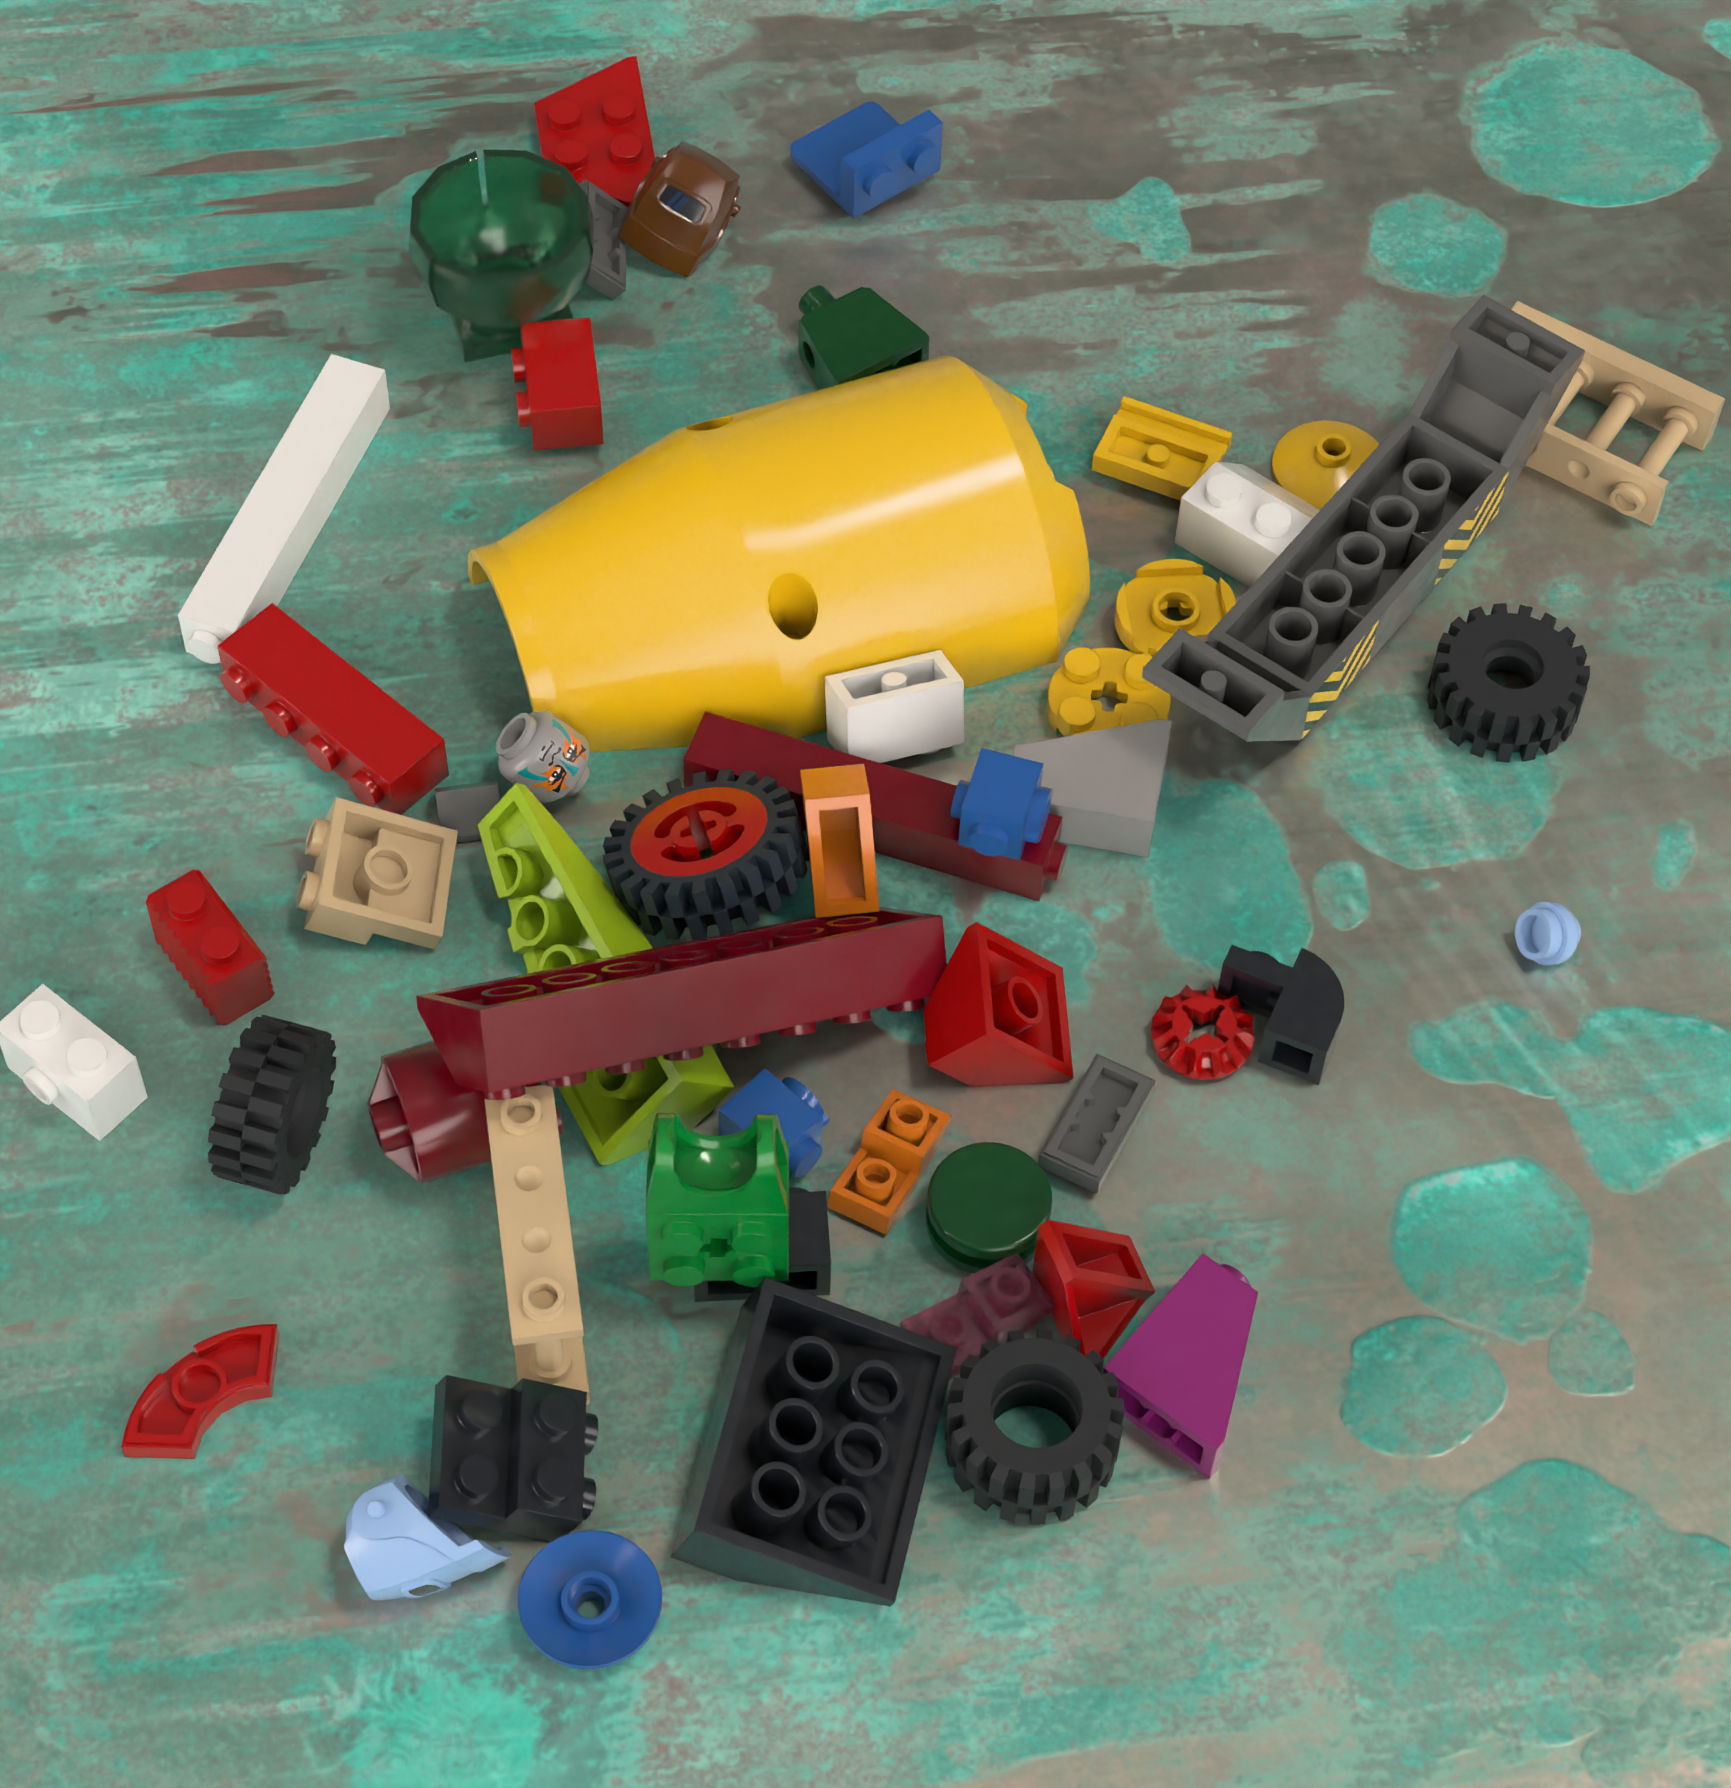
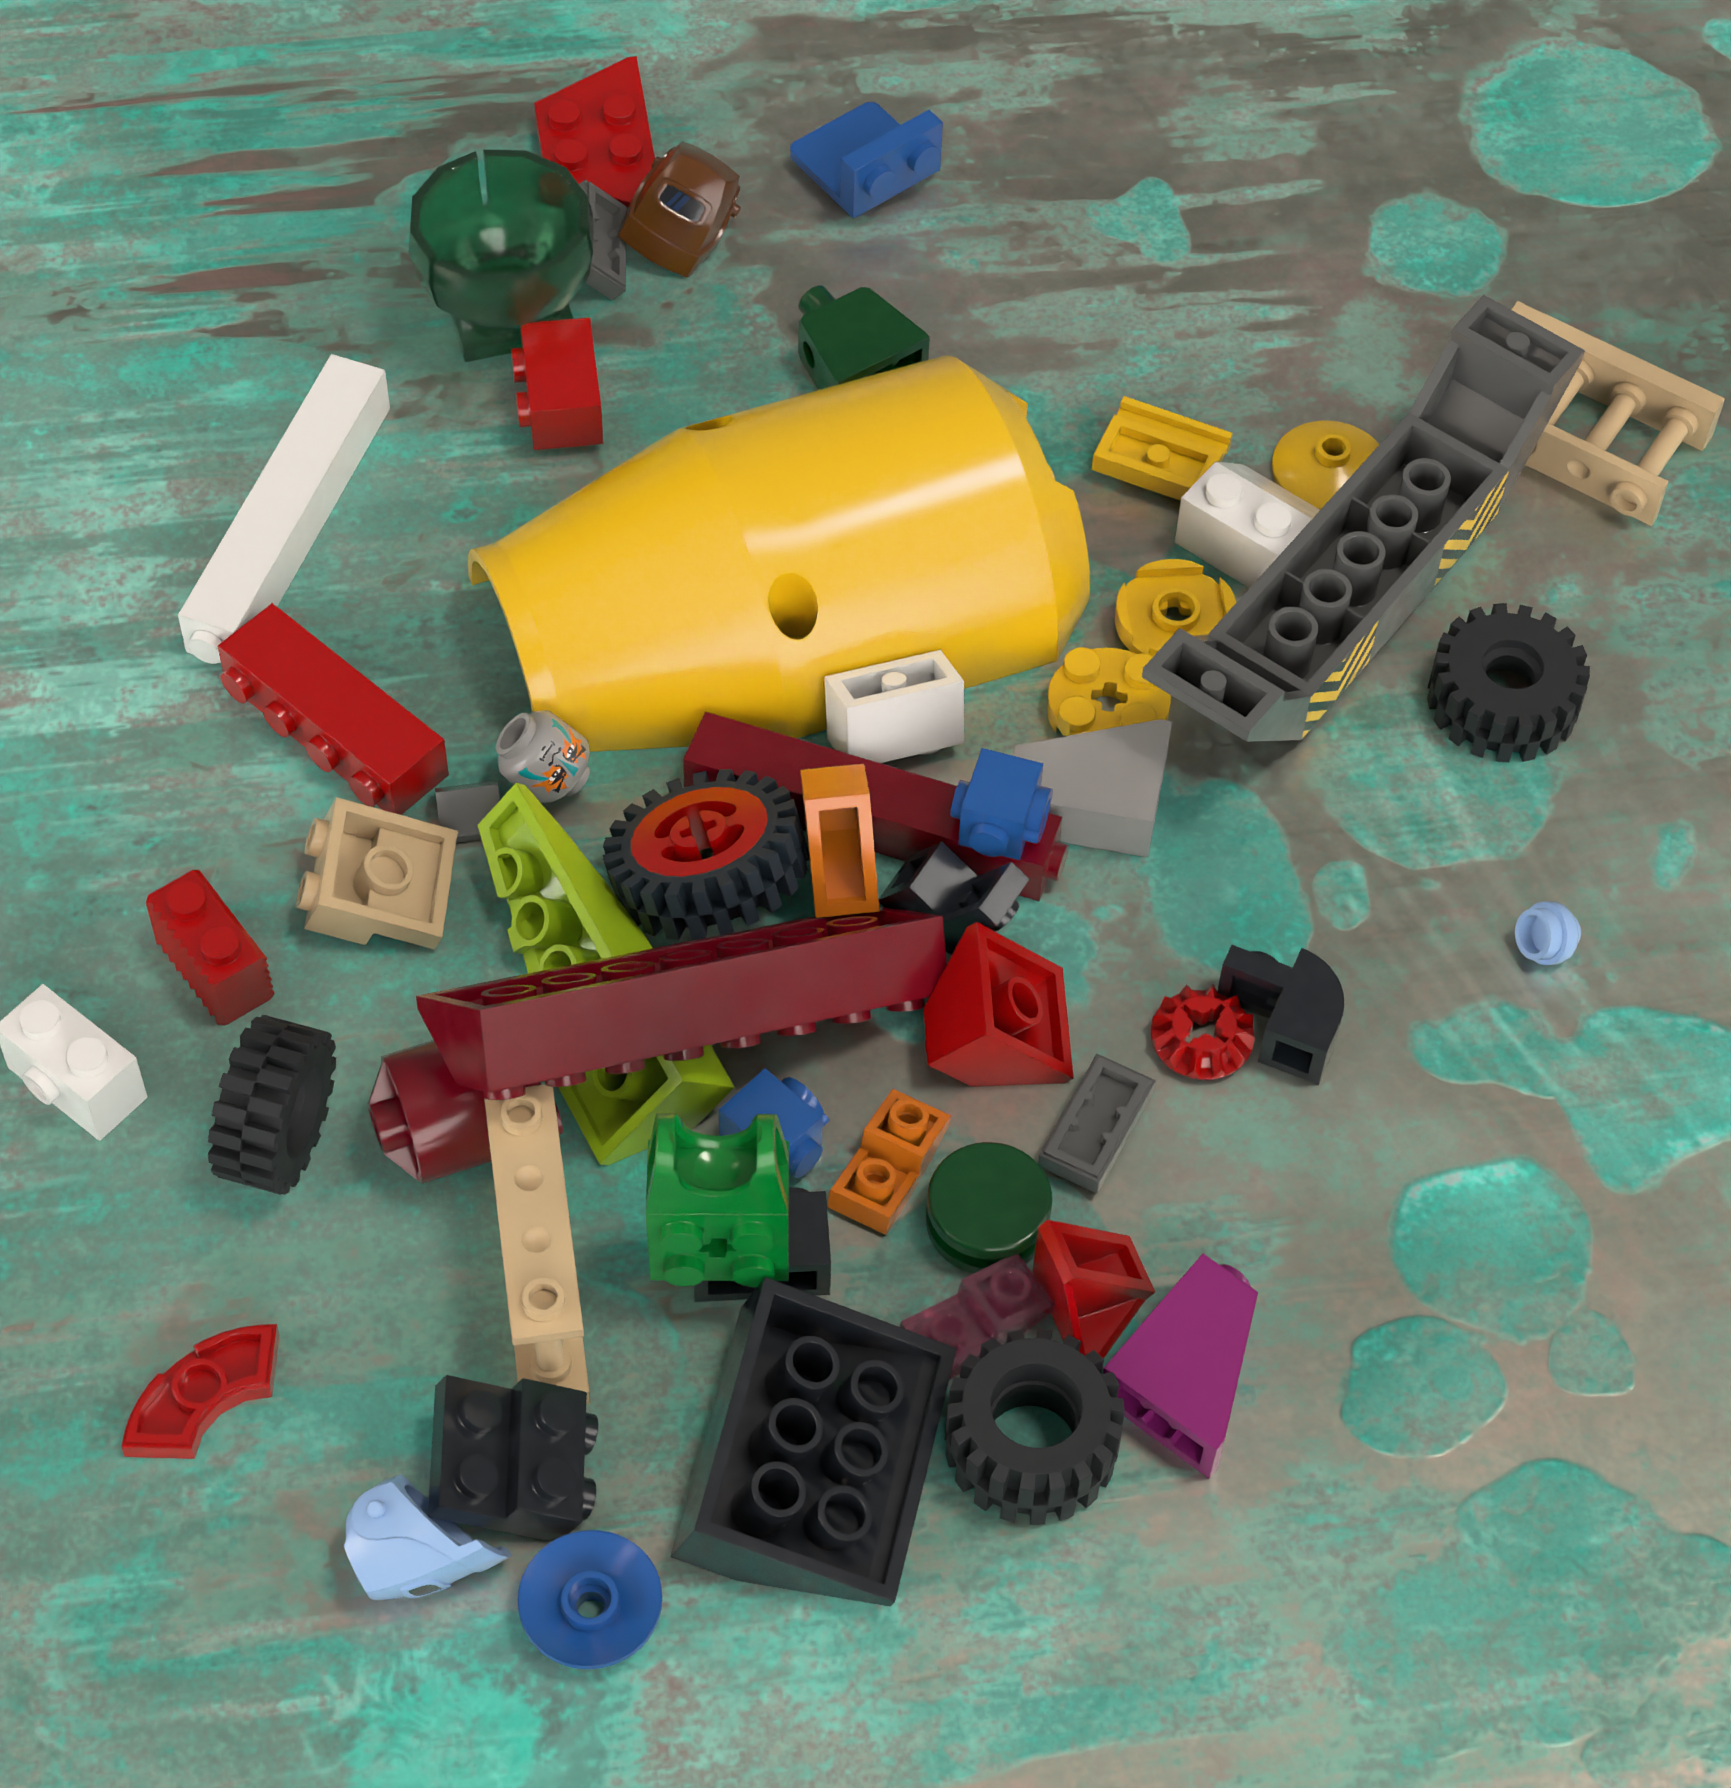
none -> black brick [879,842,1029,955]

